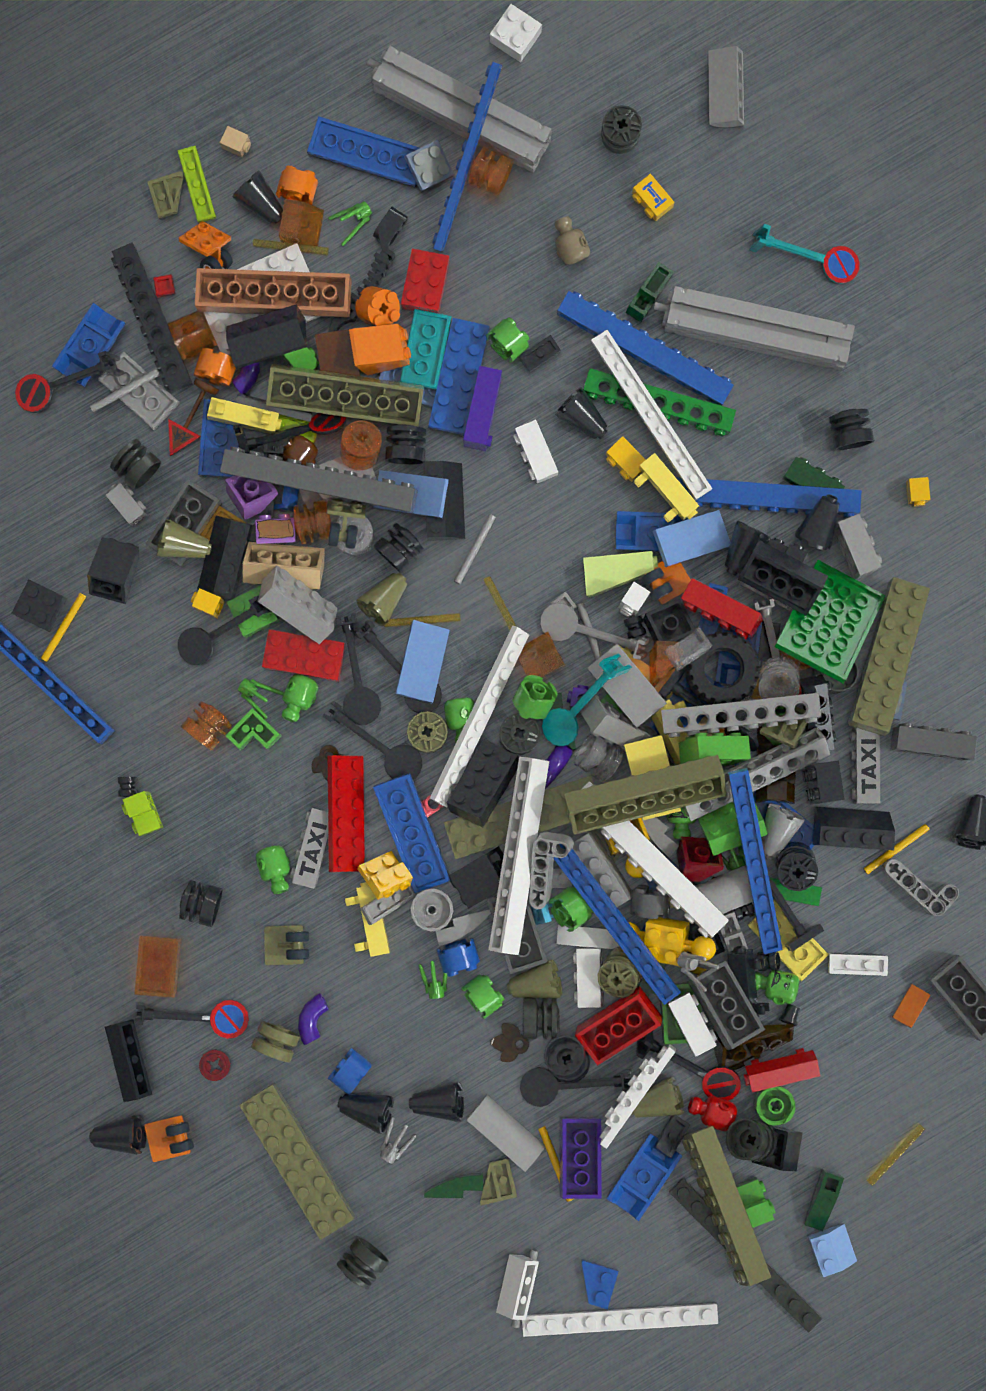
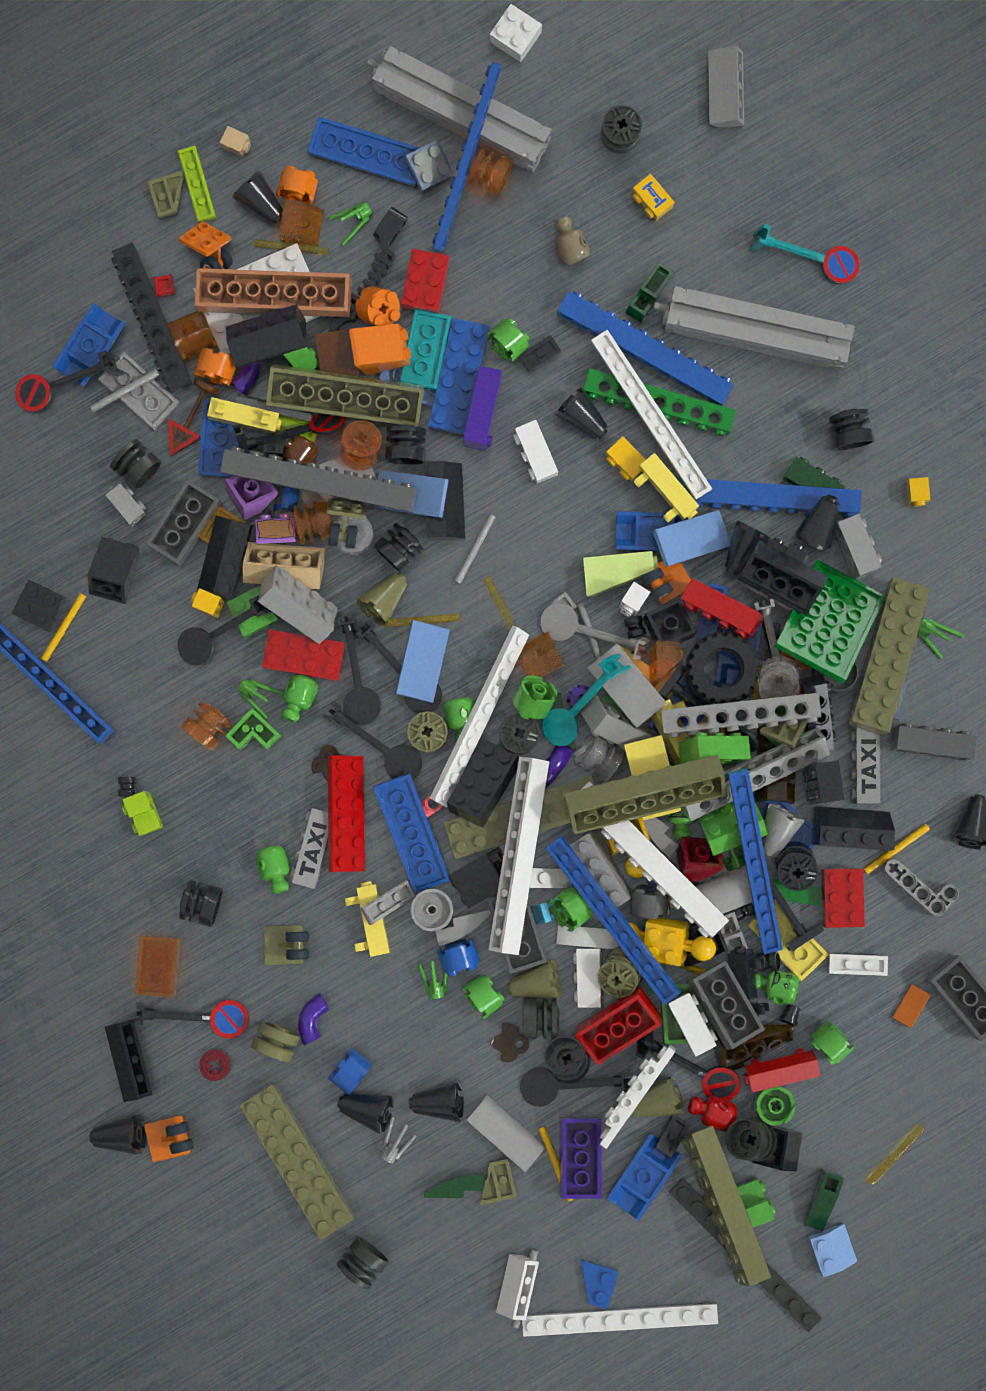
olive cone [156,518,212,558] -> none
yellow plate [358,851,413,900] -> none
light grey beam [529,832,574,909] -> none
clear panel [664,627,712,671] -> none
light grey plant [677,952,719,992] -> none
none -> bright green brick [811,1020,855,1065]
none -> red brick [821,869,865,928]
none -> bright green plant [917,617,964,659]

